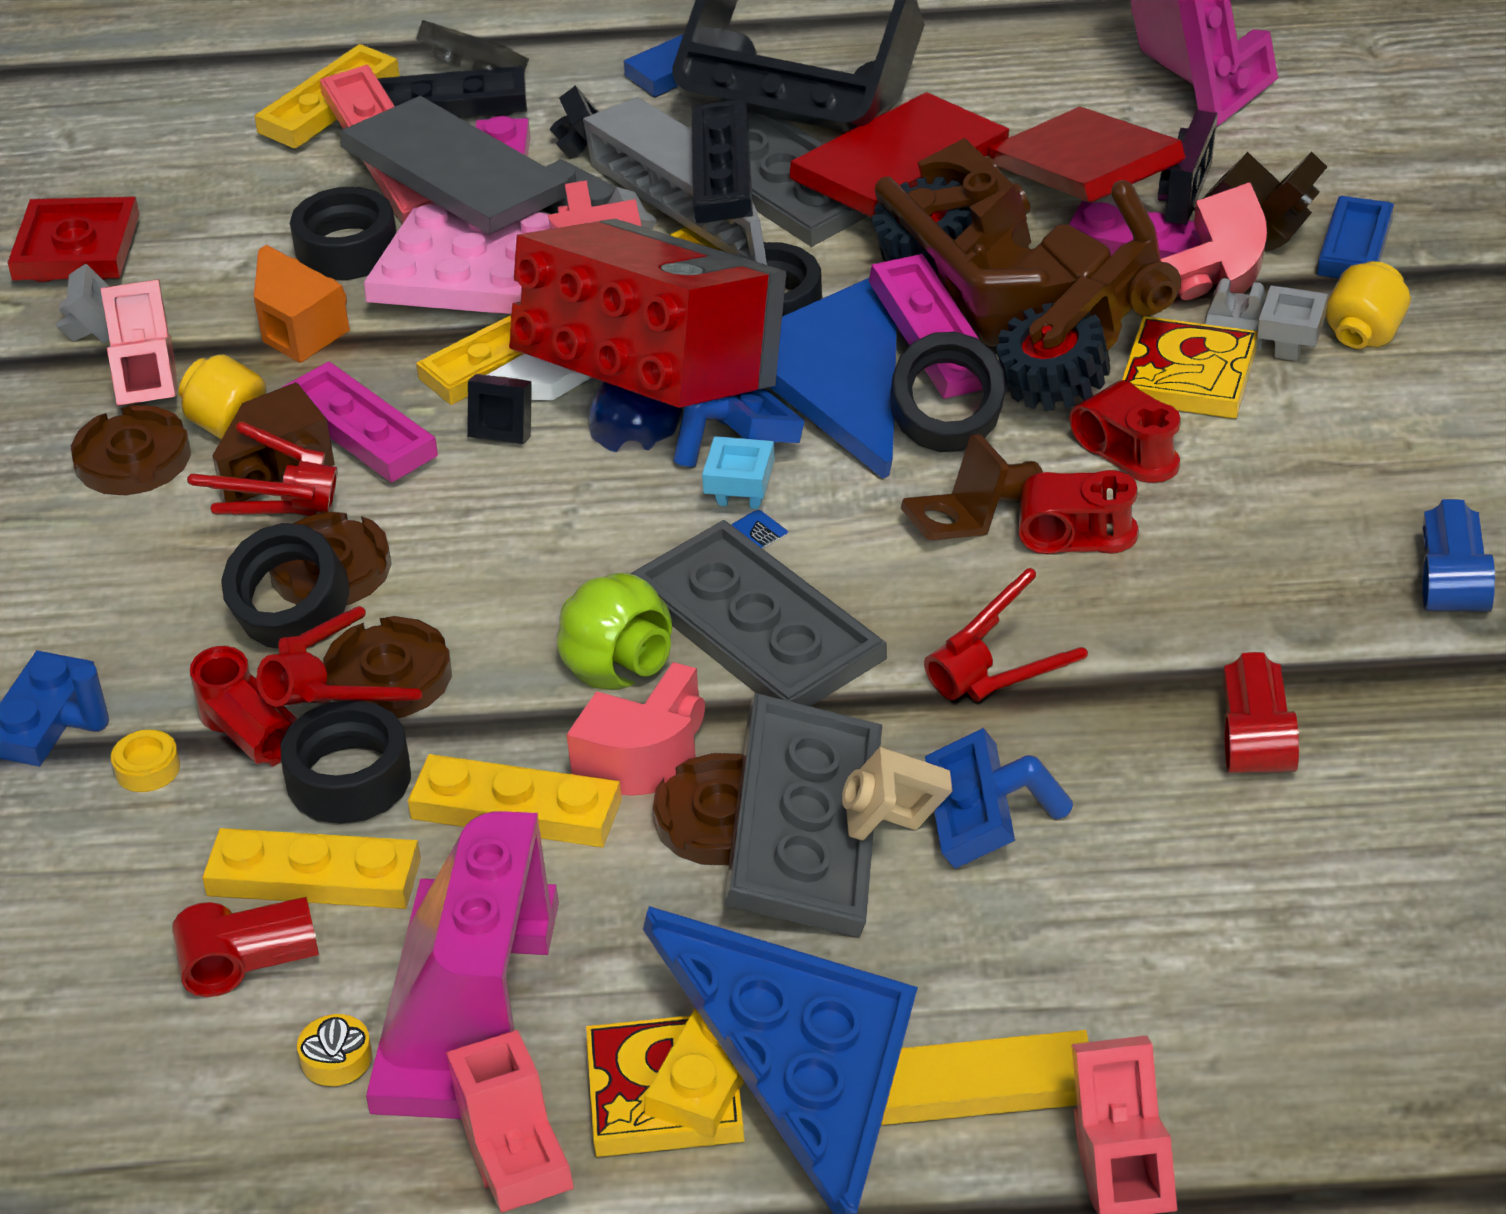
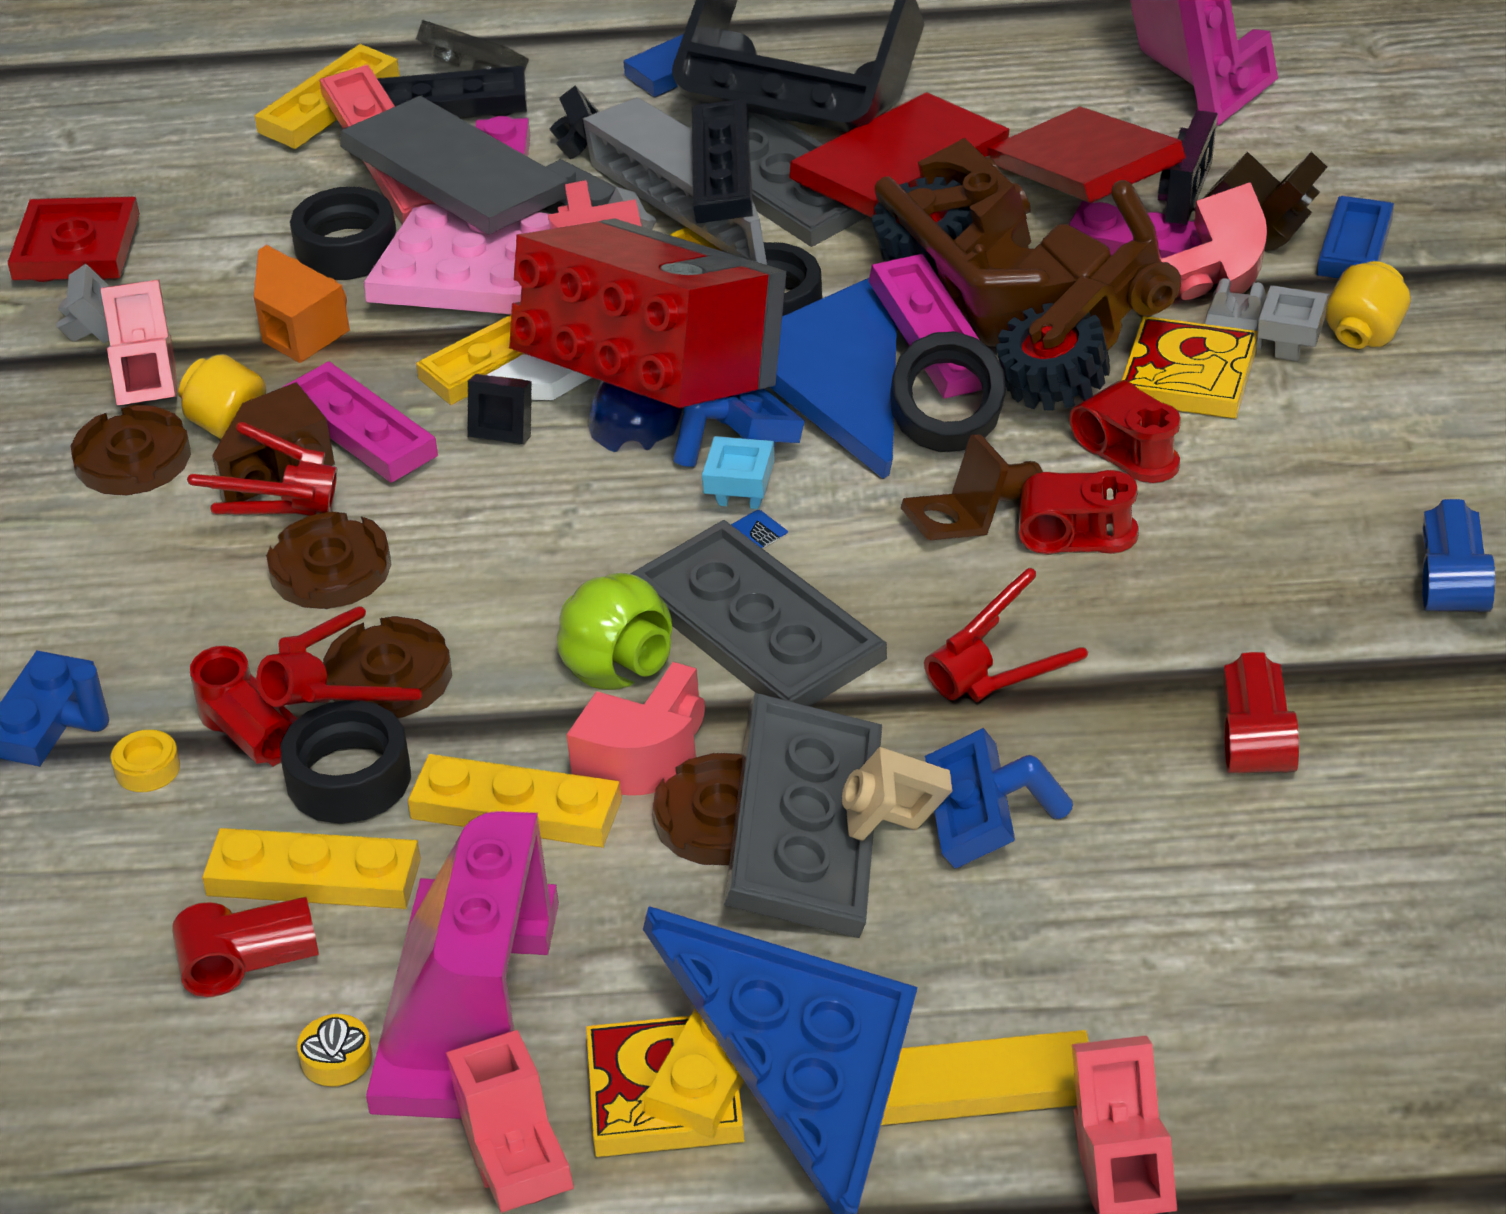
black tyre [221,523,350,648] -> none

